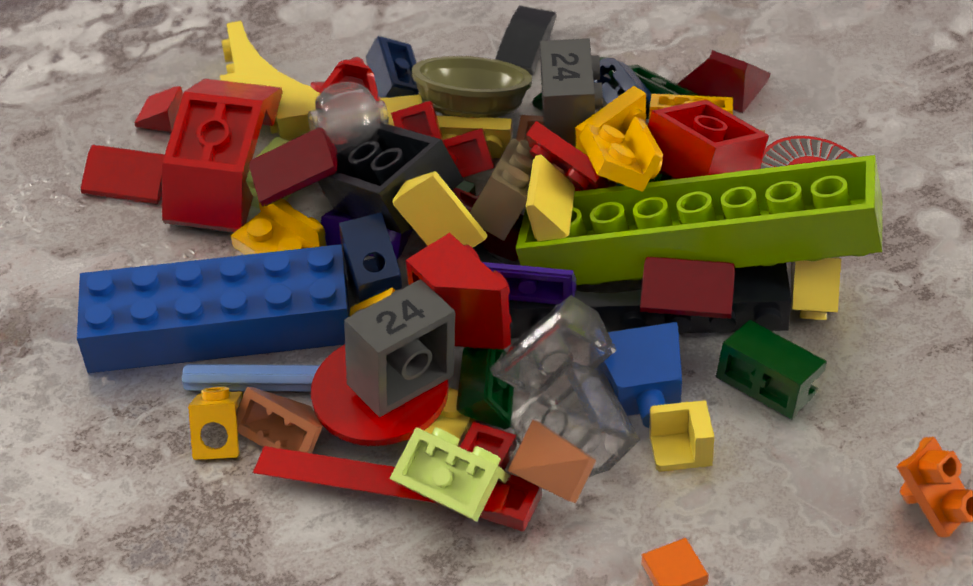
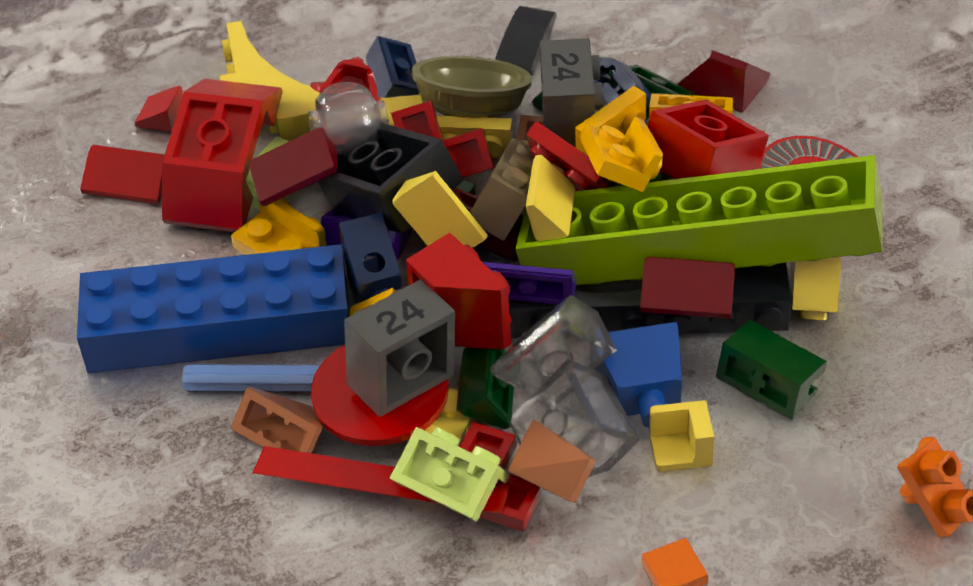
yellow bracket [188,387,243,460] -> none

